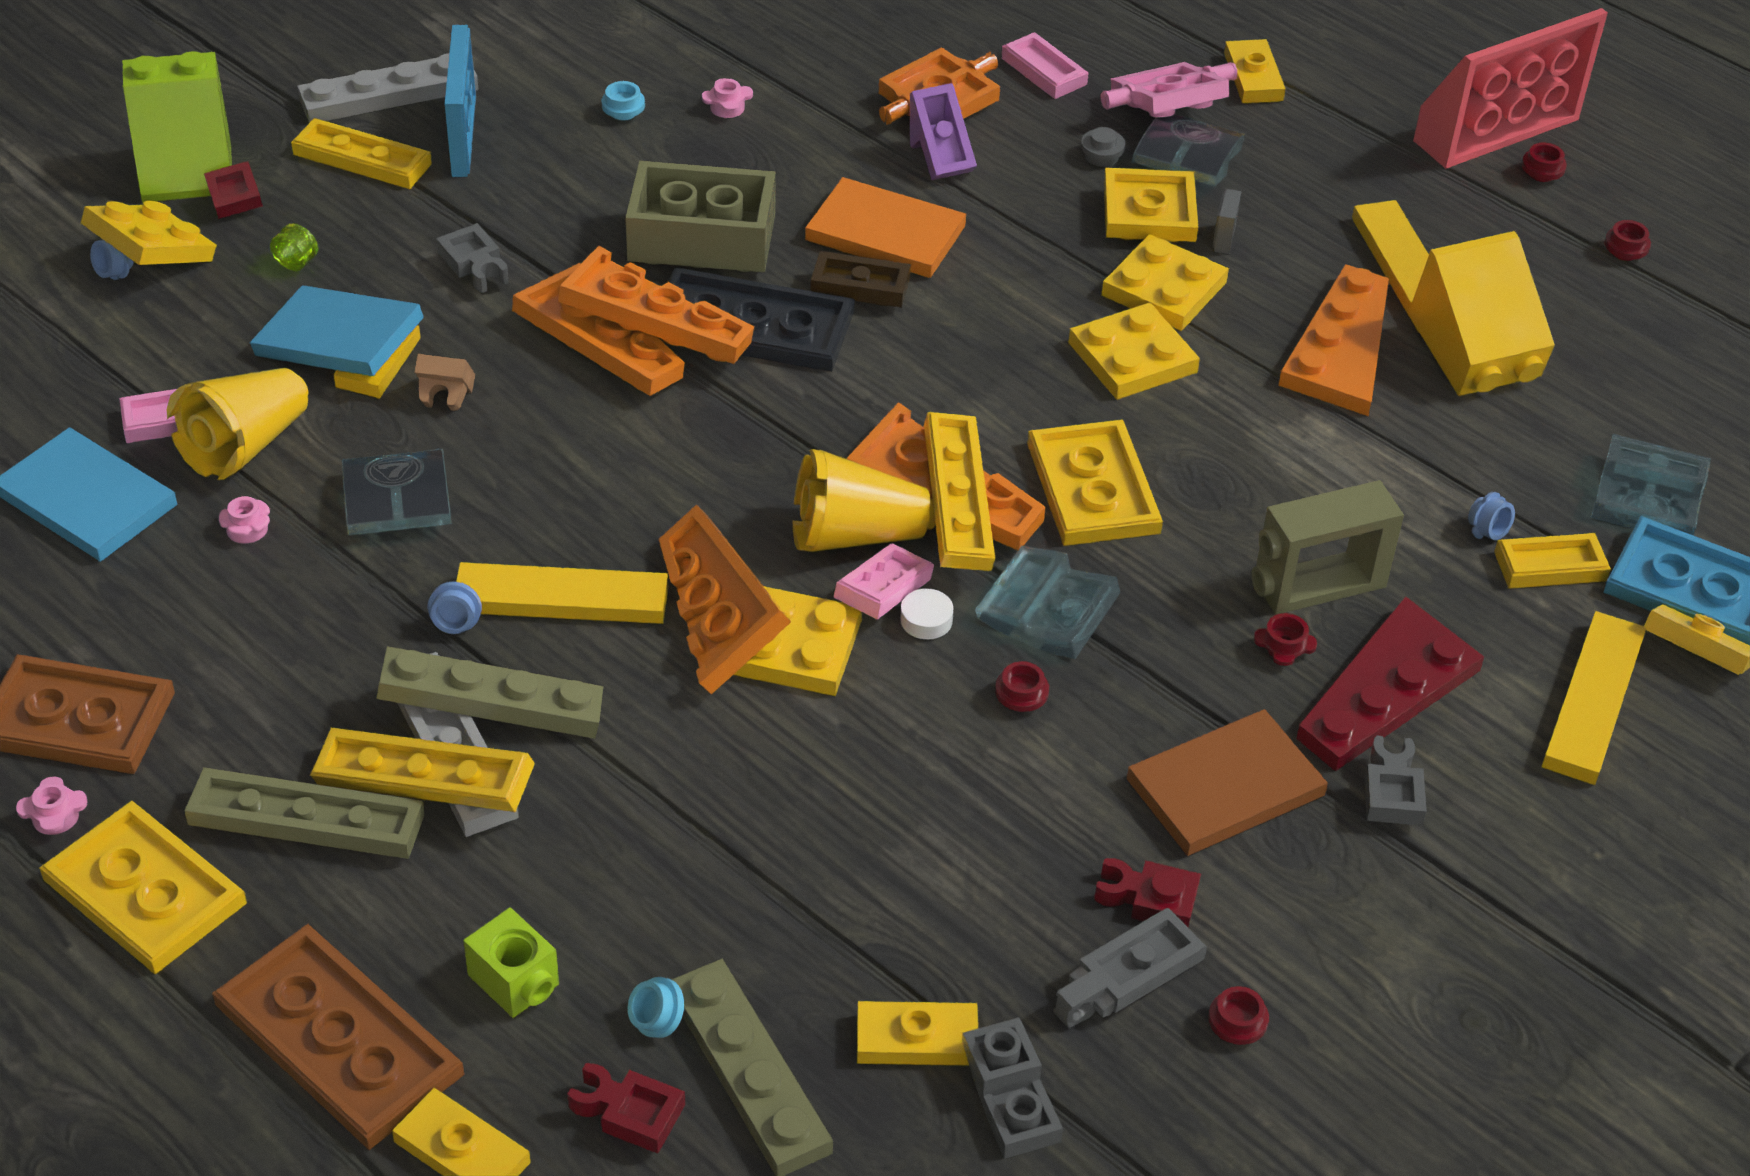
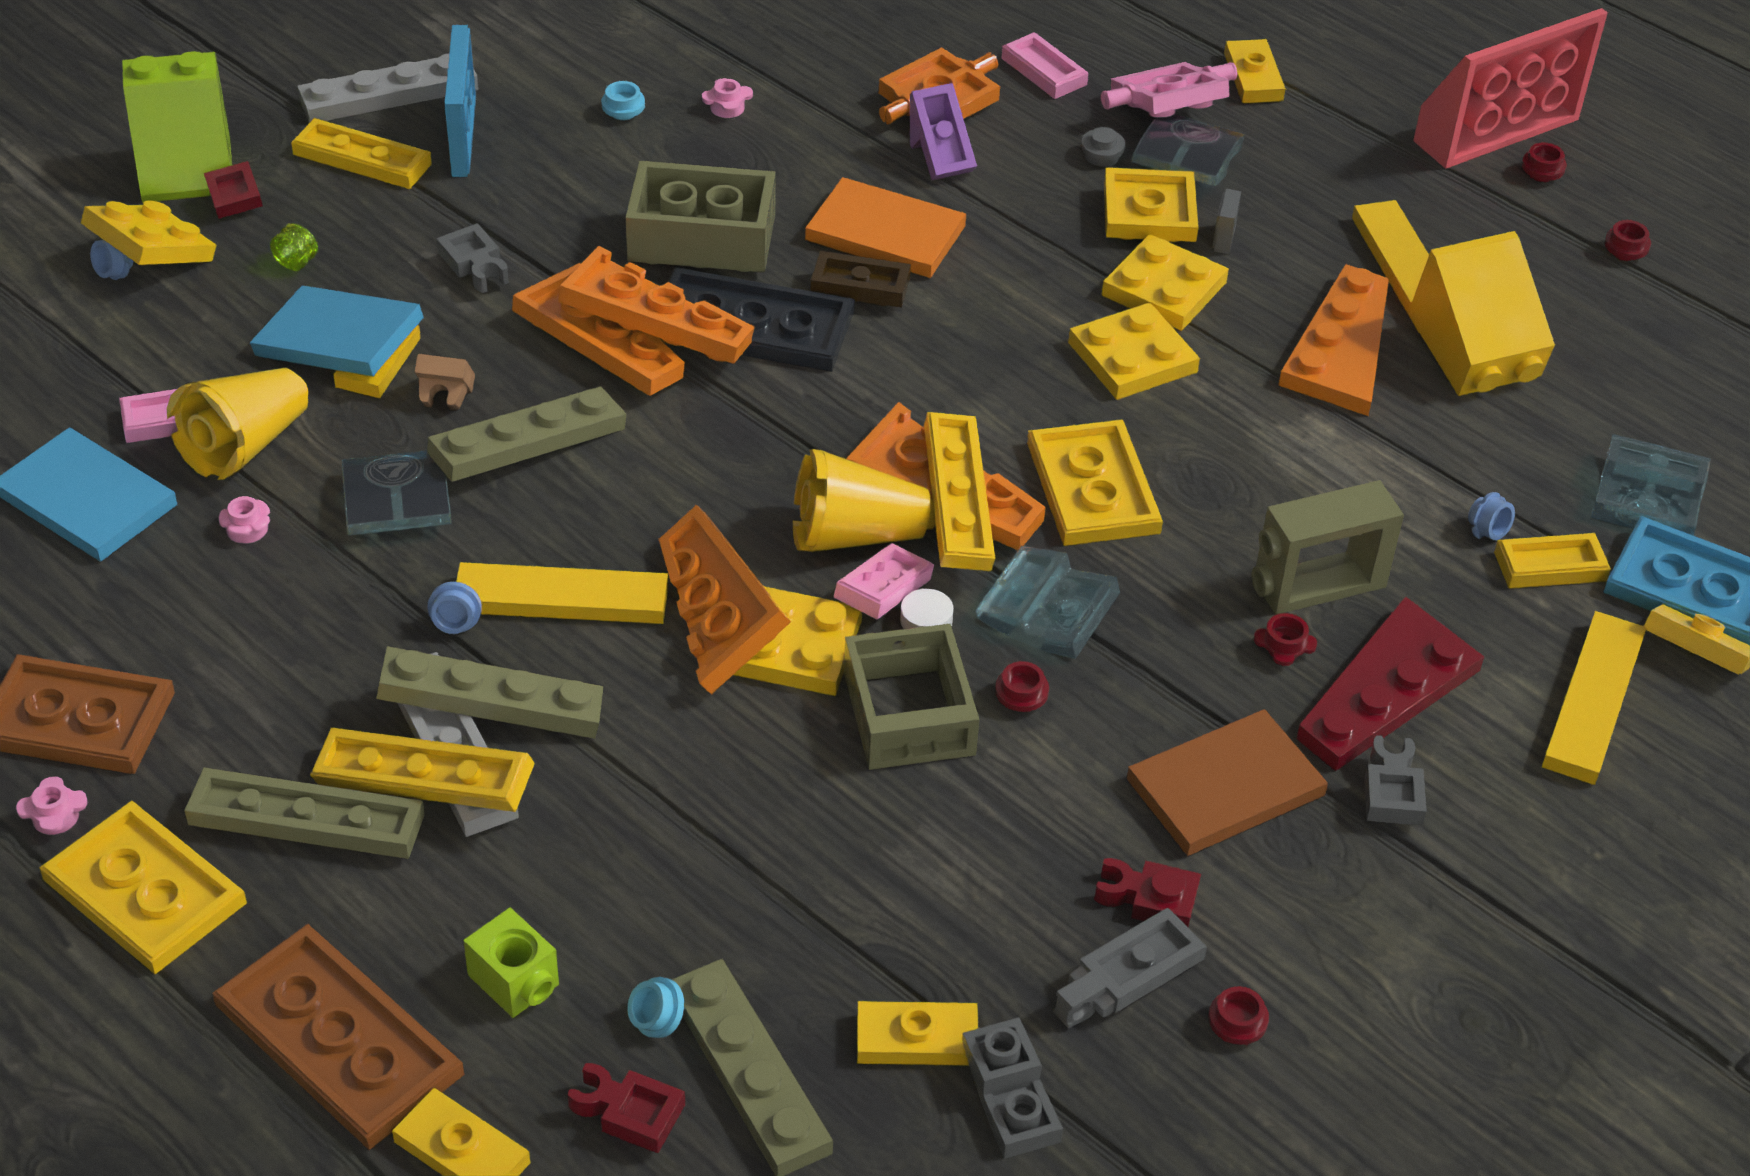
none -> olive plate [427,386,626,482]
none -> olive window [844,624,979,770]

